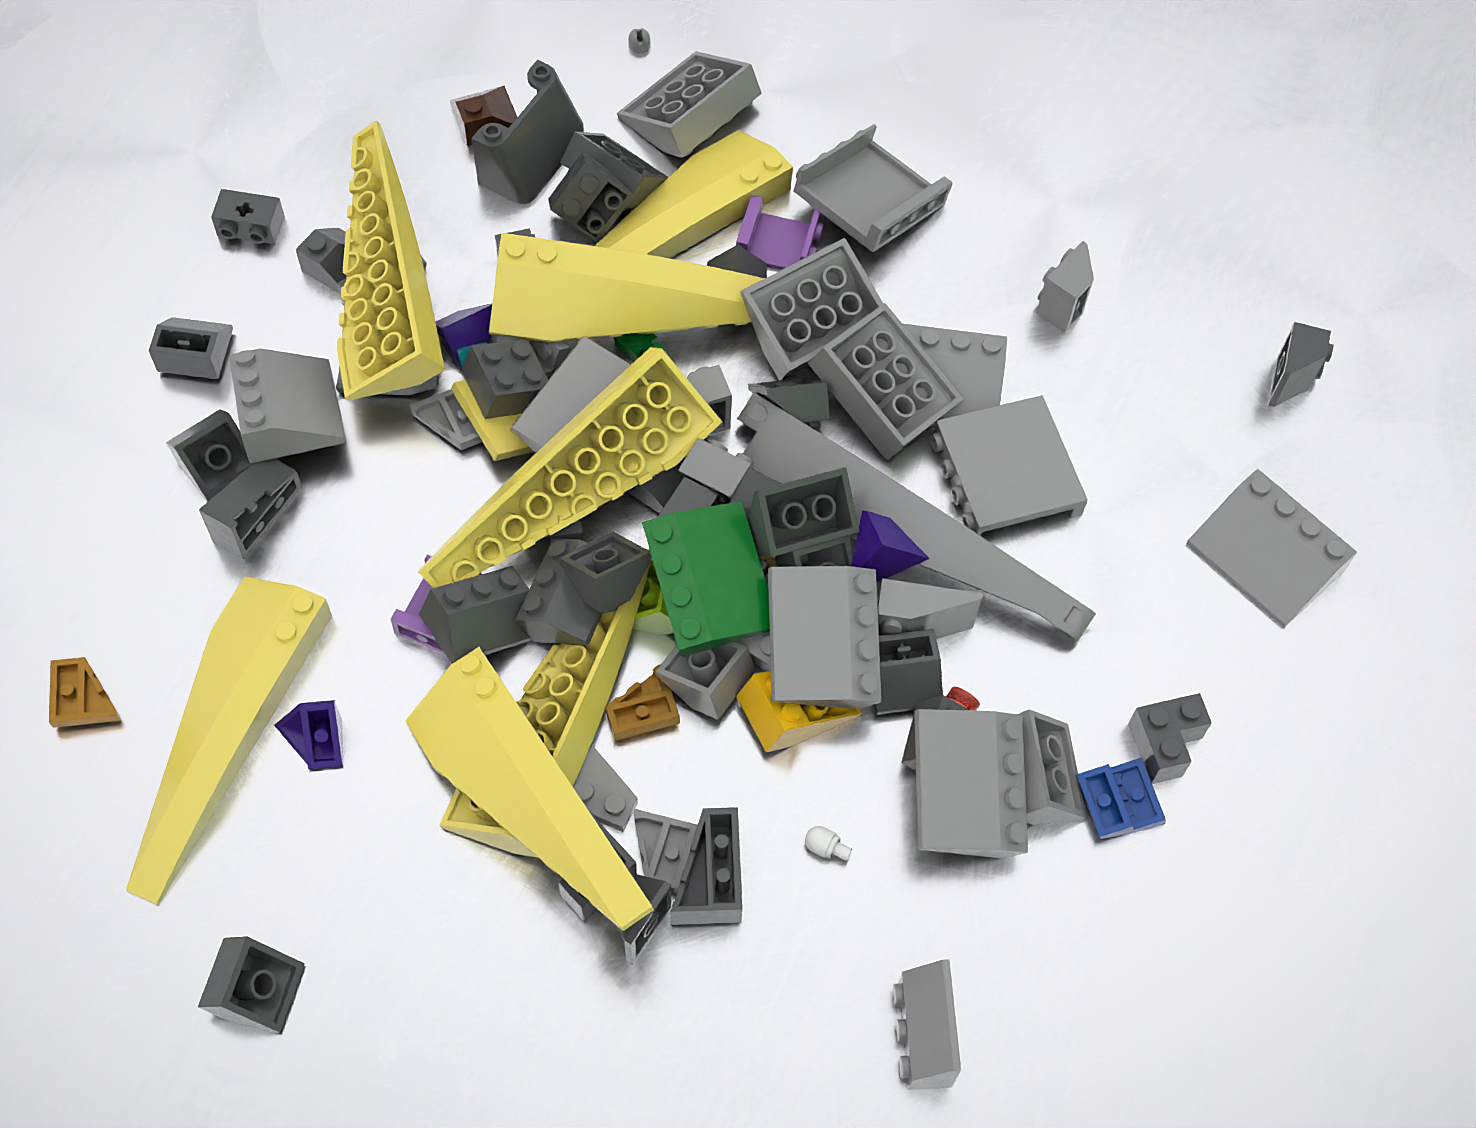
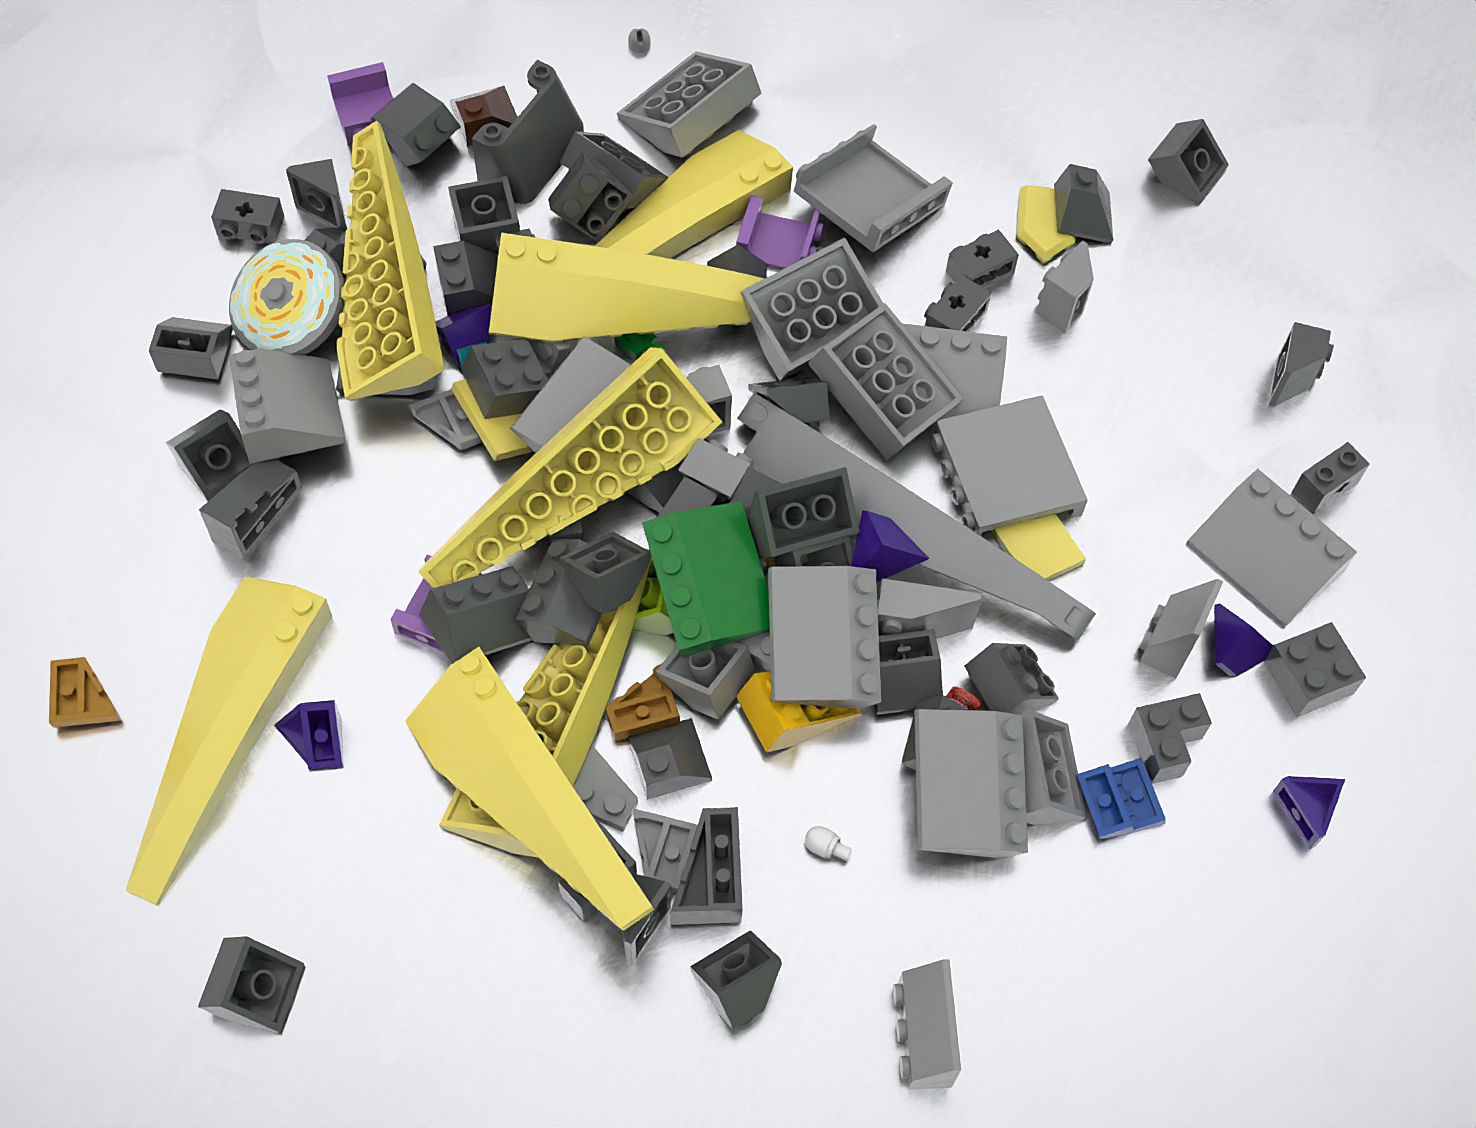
none -> dish [229,239,345,355]
none -> dark grey slope [286,159,347,231]
none -> medium lavender panel [327,62,393,146]
none -> dark grey slope [370,83,461,166]
none -> dark grey slope [433,241,497,316]
none -> dark grey brick [448,176,520,251]
none -> dark grey slope [627,718,712,800]
none -> dark grey slope [690,930,782,1030]
none -> dark grey brick [924,275,991,332]
none -> dark grey brick [946,229,1019,288]
none -> dark grey slope [964,643,1059,714]
none -> light yellow tile [990,514,1086,581]
none -> light yellow tile [1016,185,1076,264]
none -> dark grey slope [1054,164,1114,243]
none -> light grey slope [1139,579,1224,678]
none -> dark grey slope [1147,119,1229,202]
none -> dark purple slope [1214,603,1274,677]
none -> dark grey brick [1264,622,1367,717]
none -> dark purple slope [1273,776,1346,849]
none -> dark grey brick [1292,442,1370,514]

